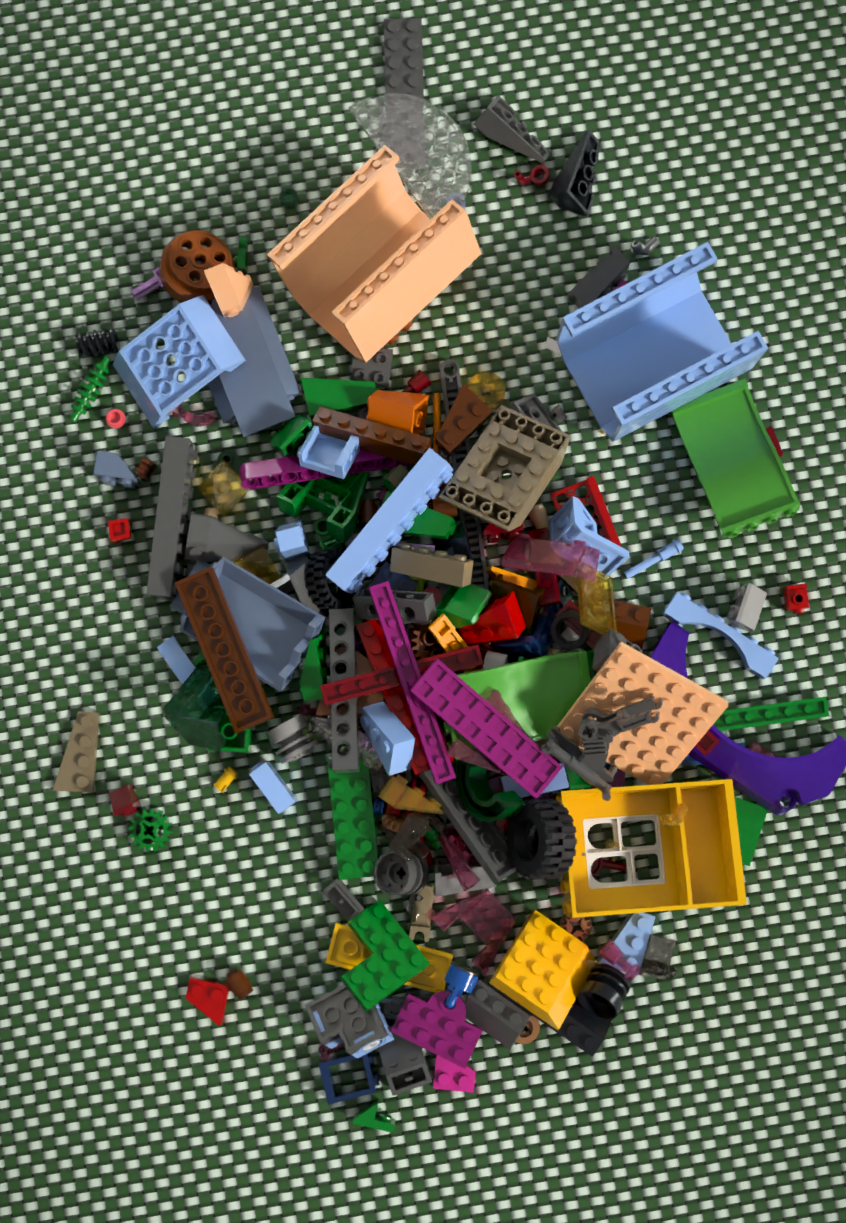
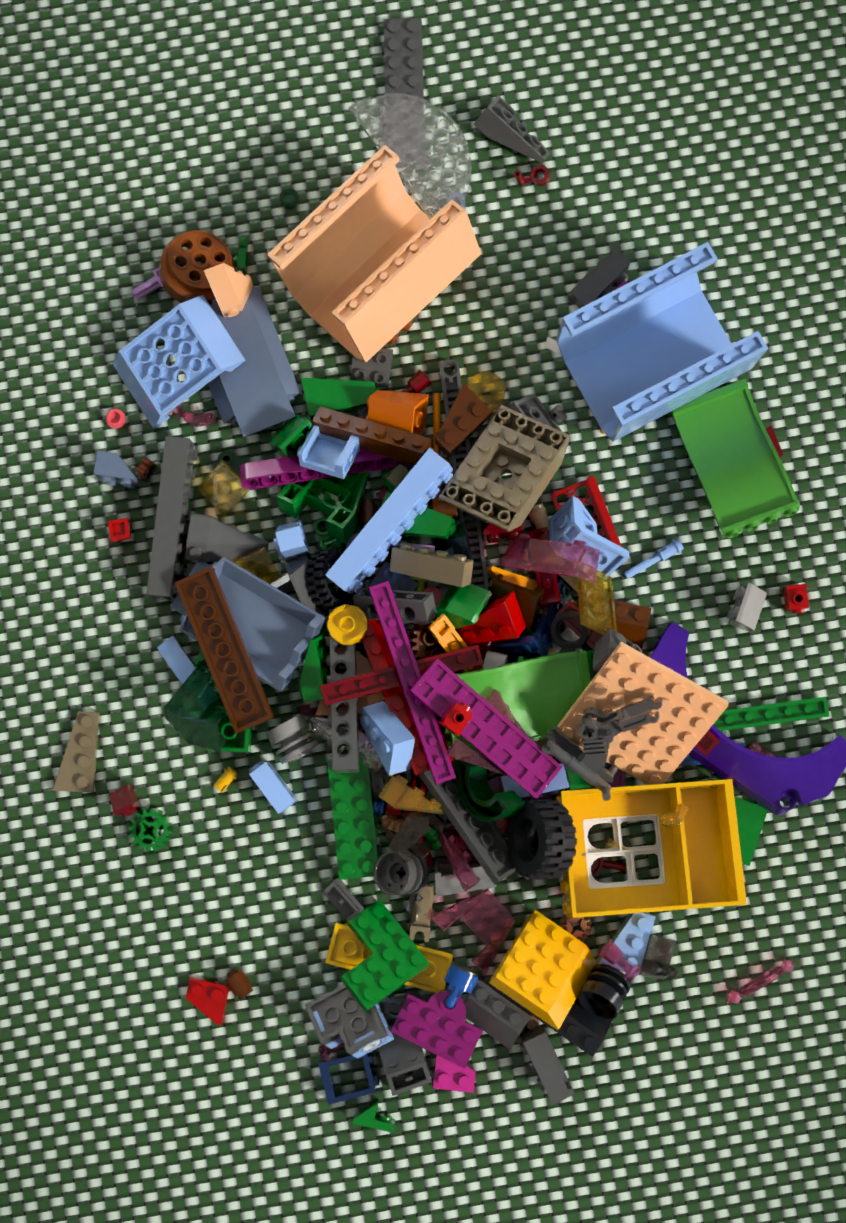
green piece [69,355,111,422] -> none
black piece [76,327,120,358] -> none
black wedge [549,129,600,217] -> none
dark grey arm [631,236,660,255] -> none
light blue arch [662,592,779,679] -> none
none -> yellow tile [327,605,368,645]
none -> red brick [439,702,473,736]
none -> dark grey wedge [520,1025,575,1105]
none -> clear pink wheel [725,959,797,1004]

